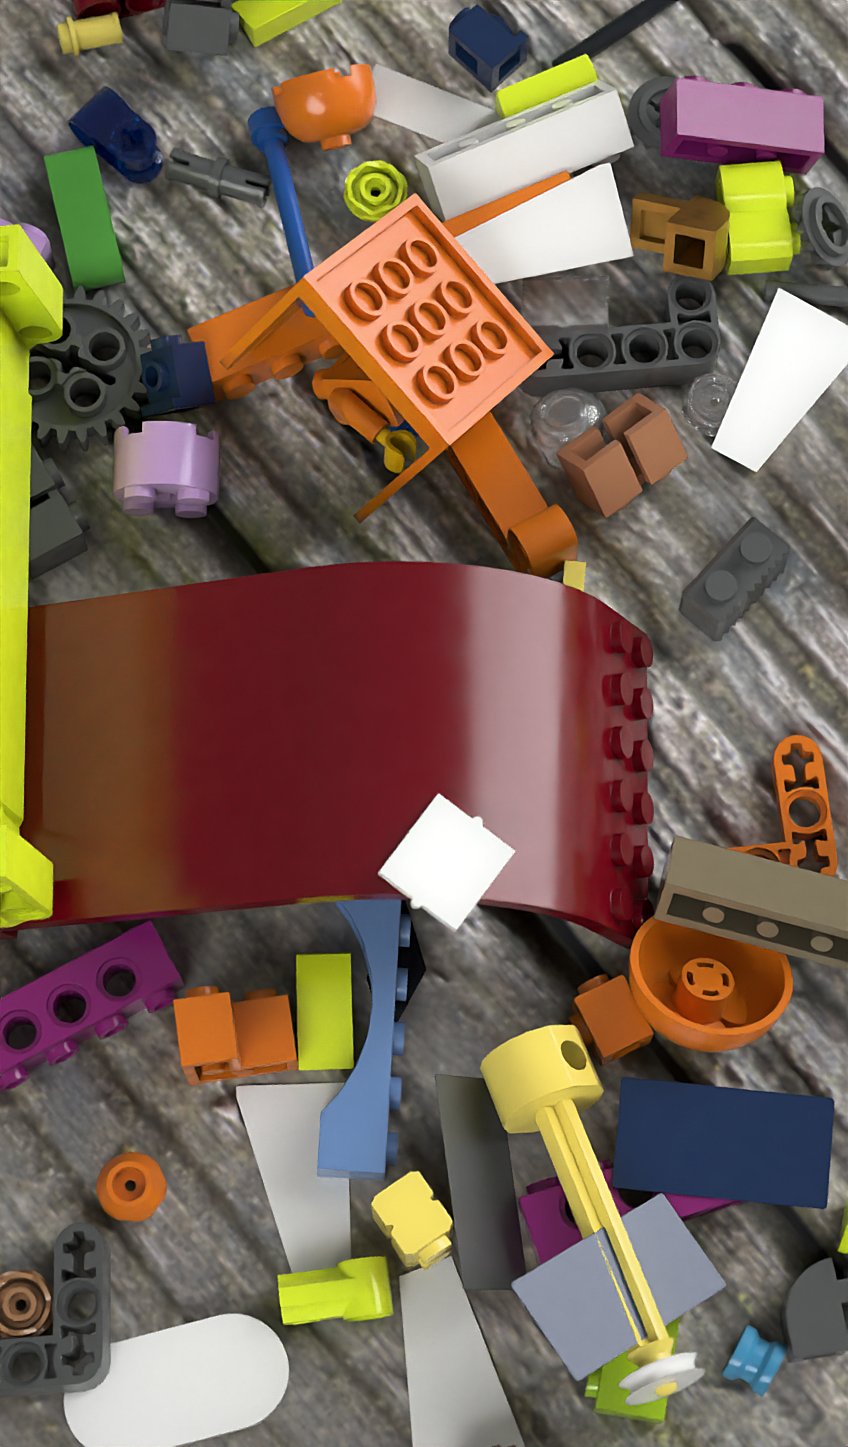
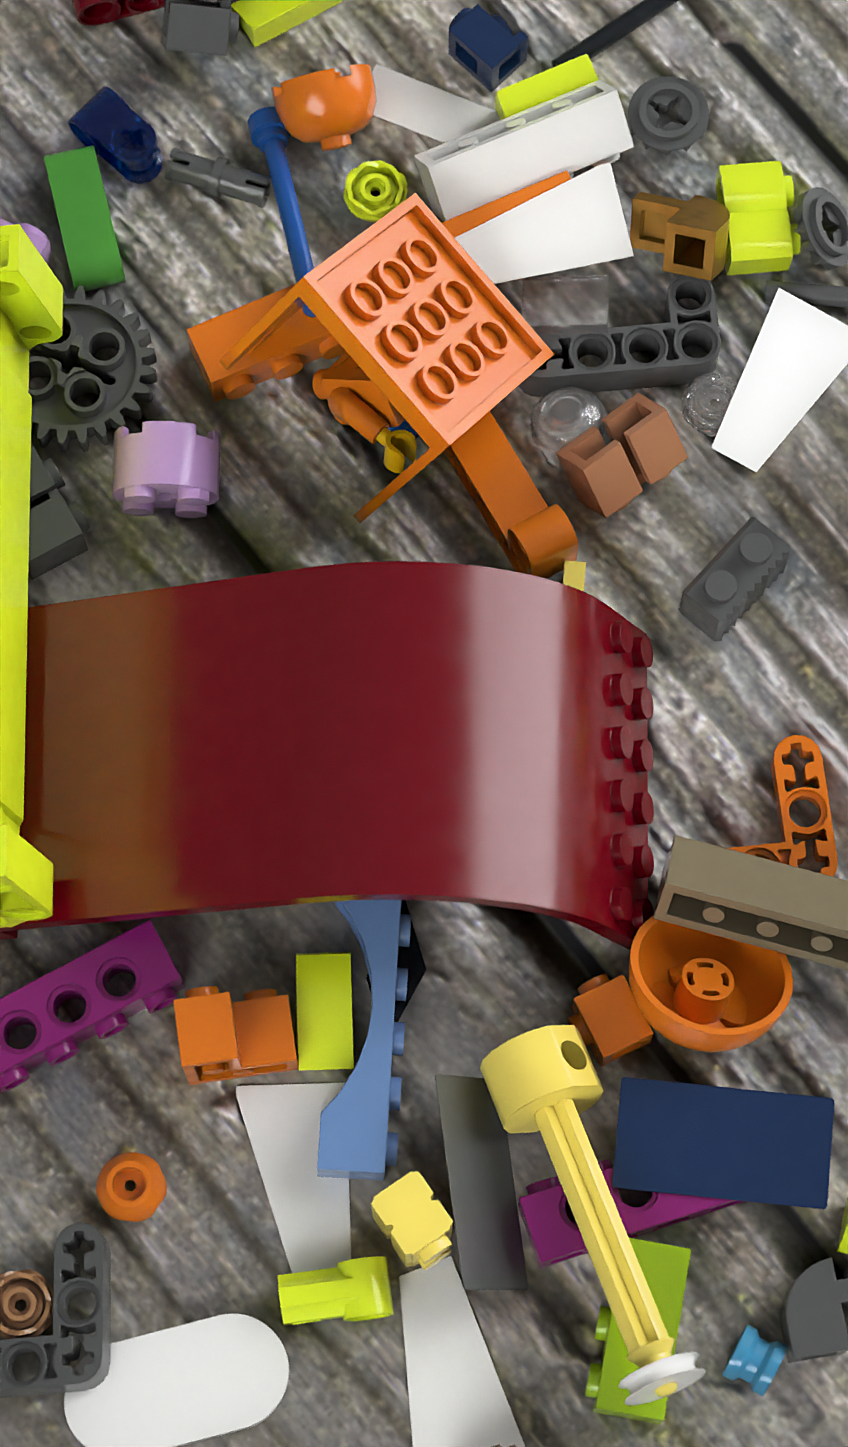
light yellow pin [57,12,123,57] -> none
dark blue brick [140,335,216,418] -> none
white piece [378,793,515,932] -> none
sticker [511,1194,726,1381] -> none
brick [660,75,824,175] -> none

